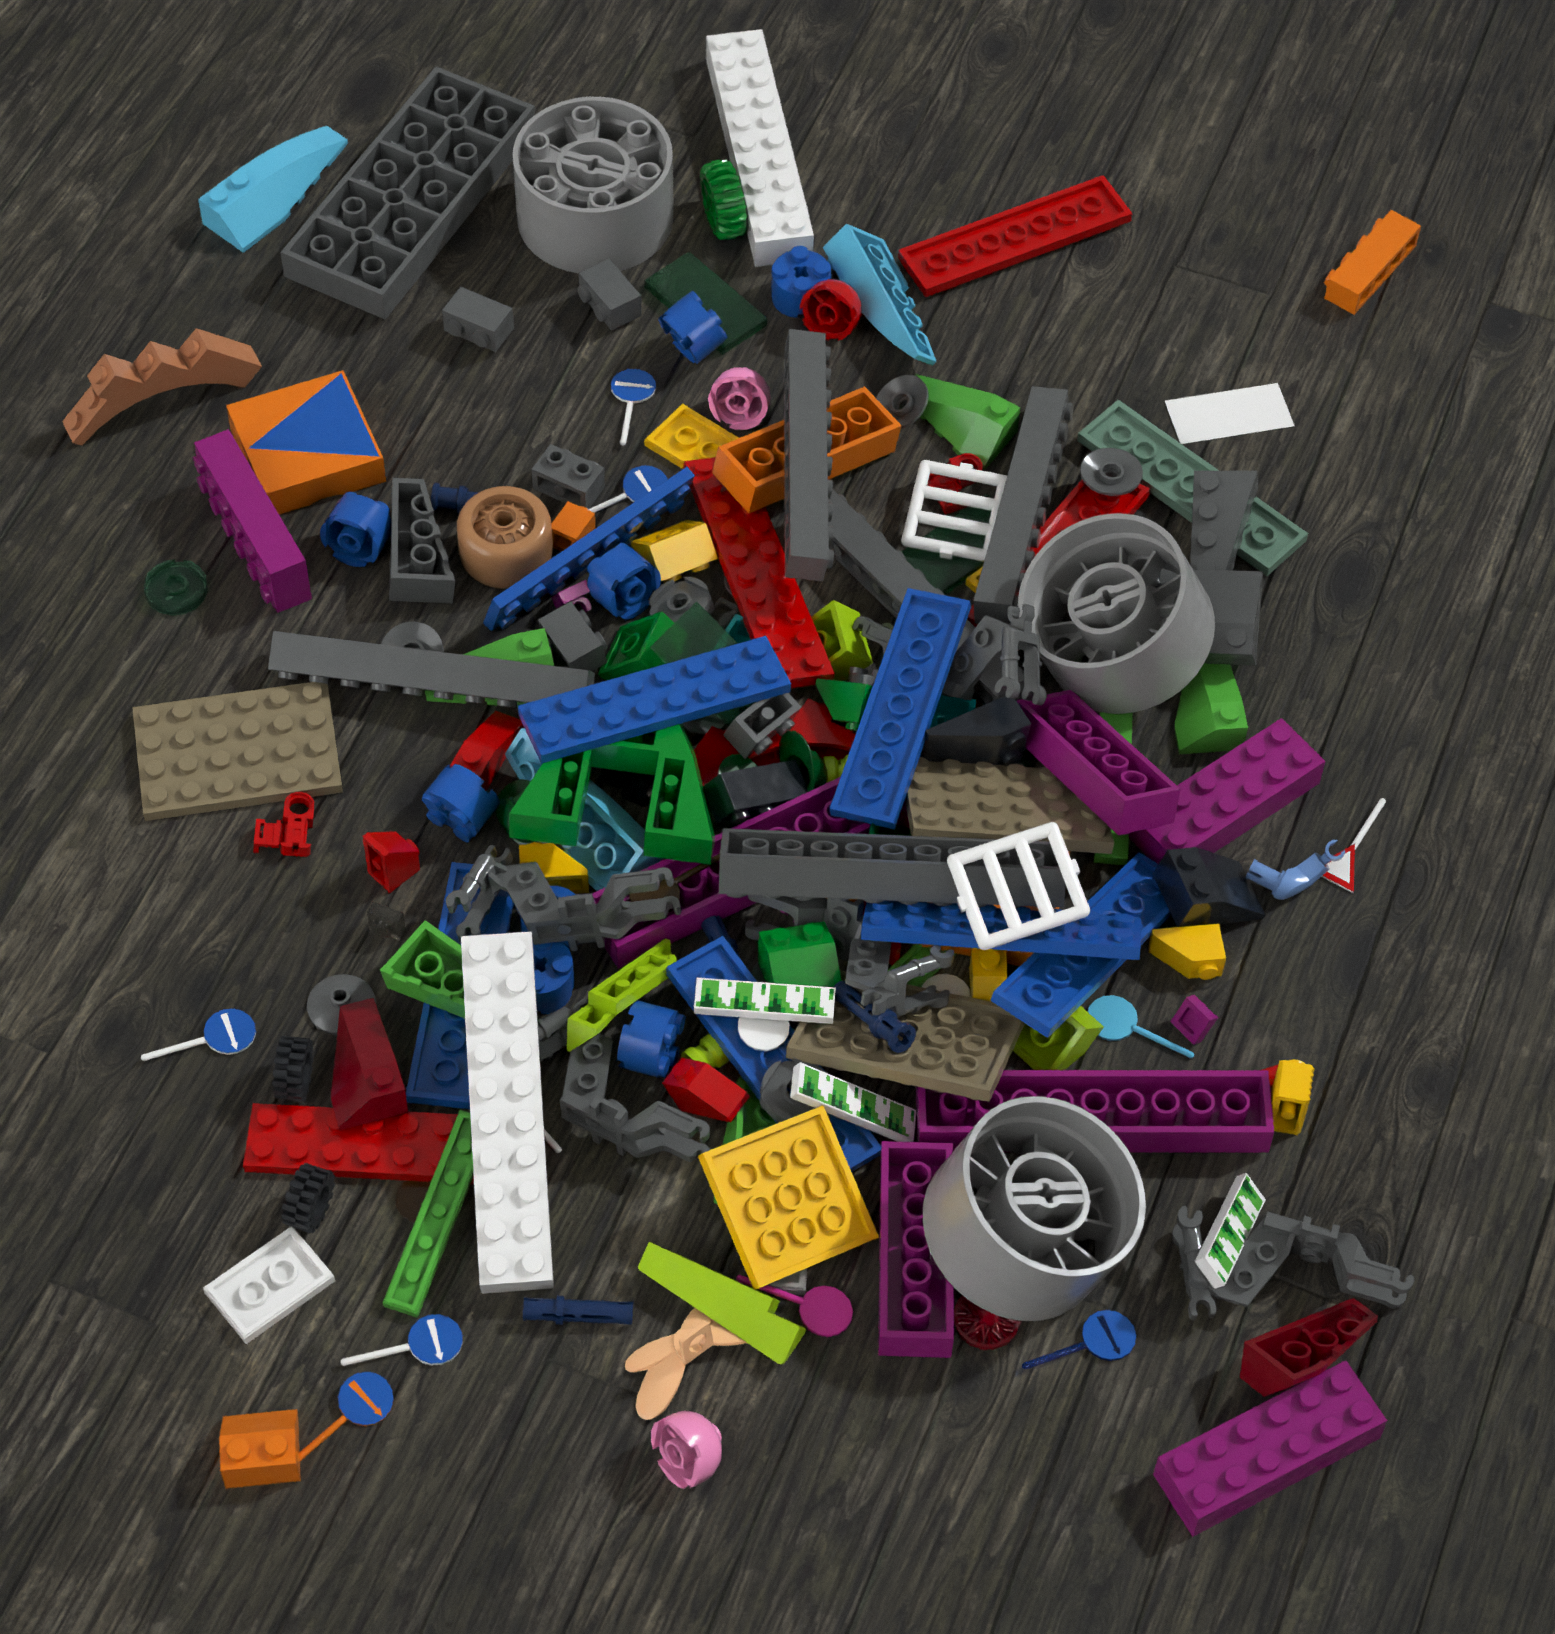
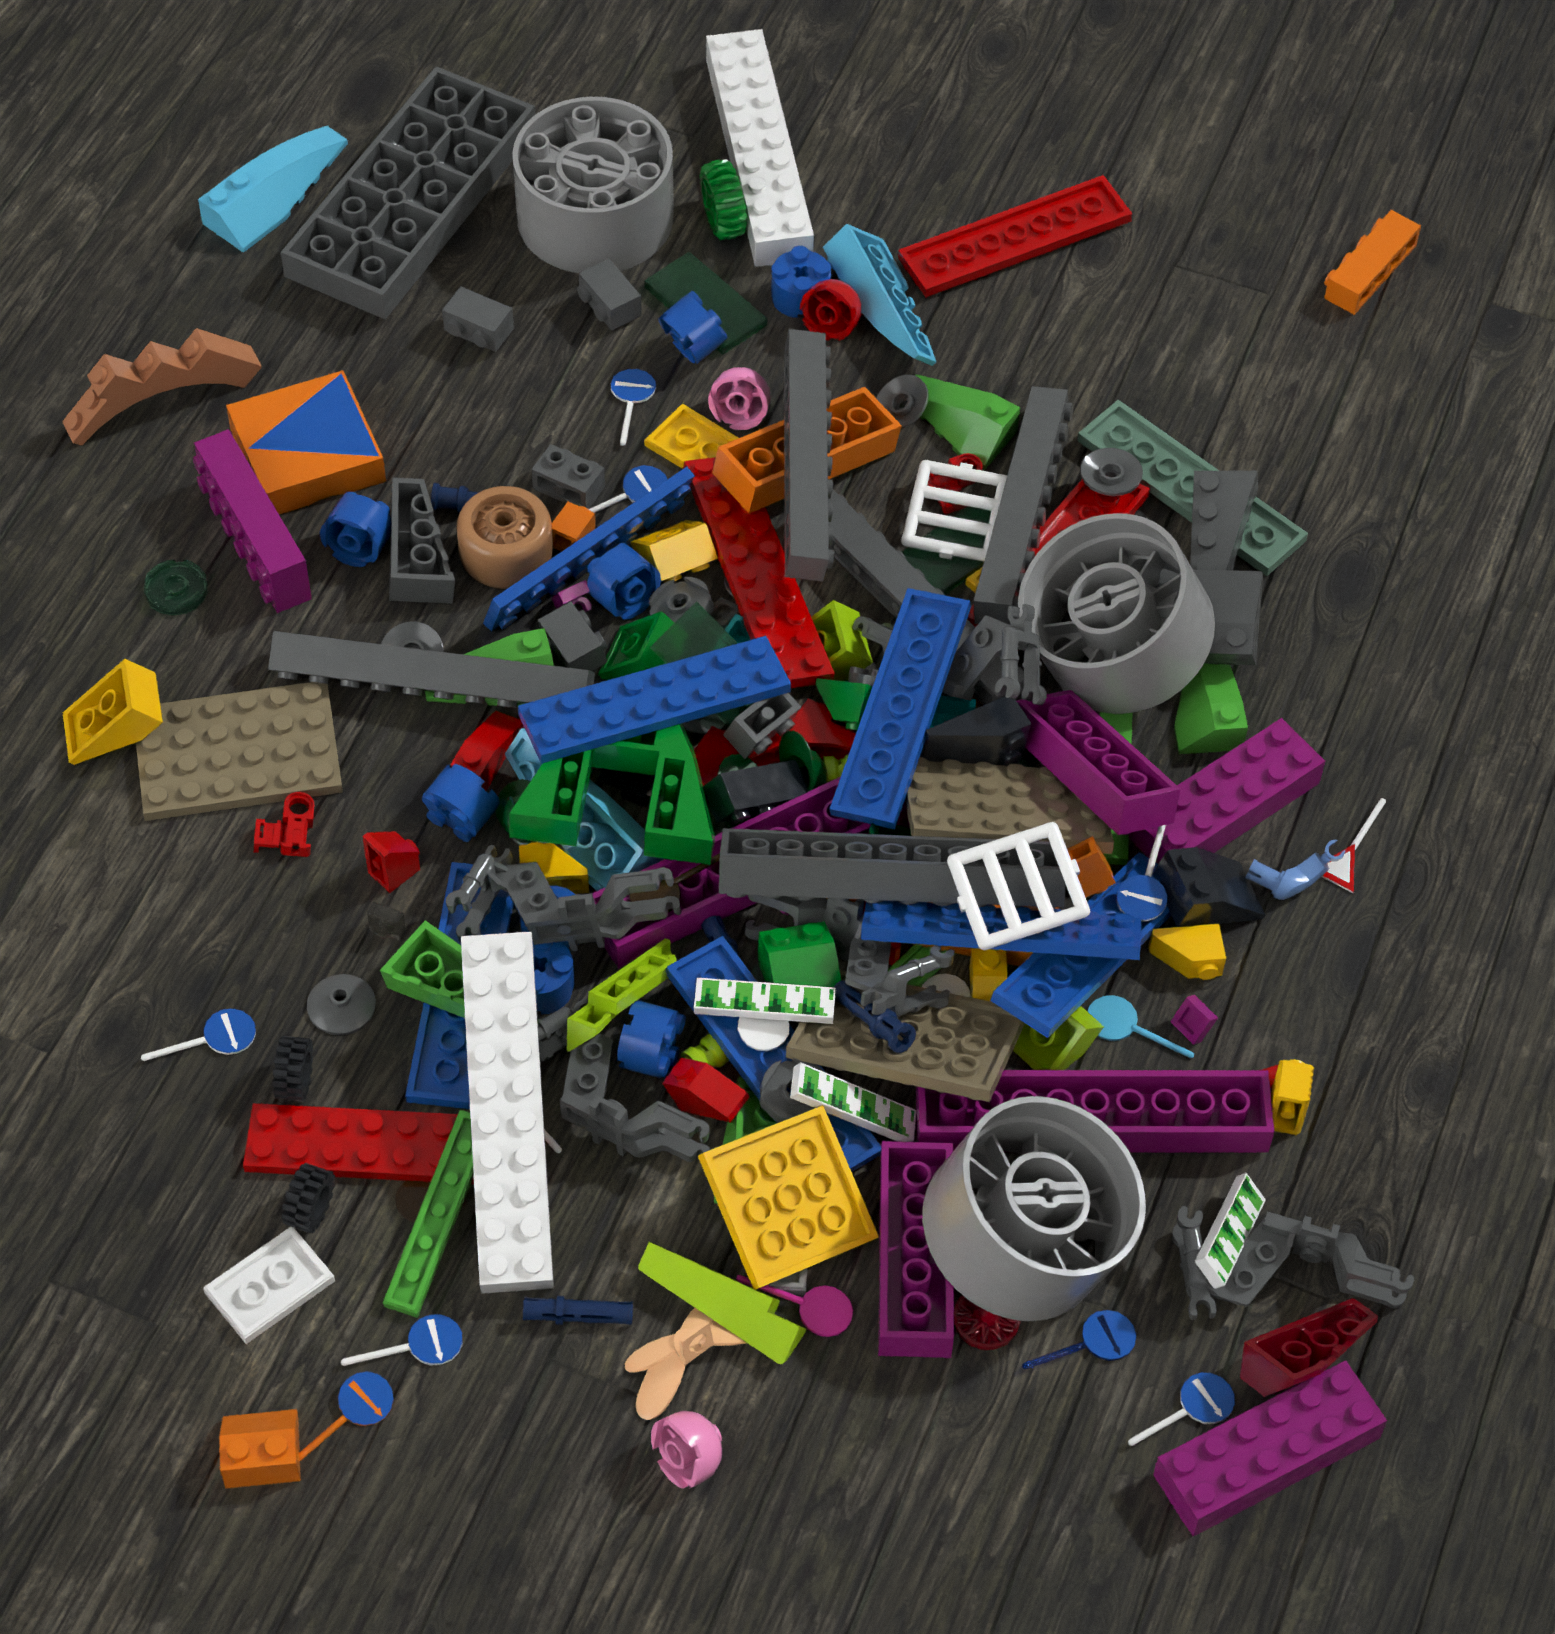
dark red wedge [331,998,408,1130] -> none
white sticker [1165,383,1294,444] -> none
none -> yellow slope [63,659,163,765]
none -> orange brick [1067,836,1115,898]
none -> blue piece [1116,825,1167,922]
none -> blue piece [1128,1373,1235,1446]

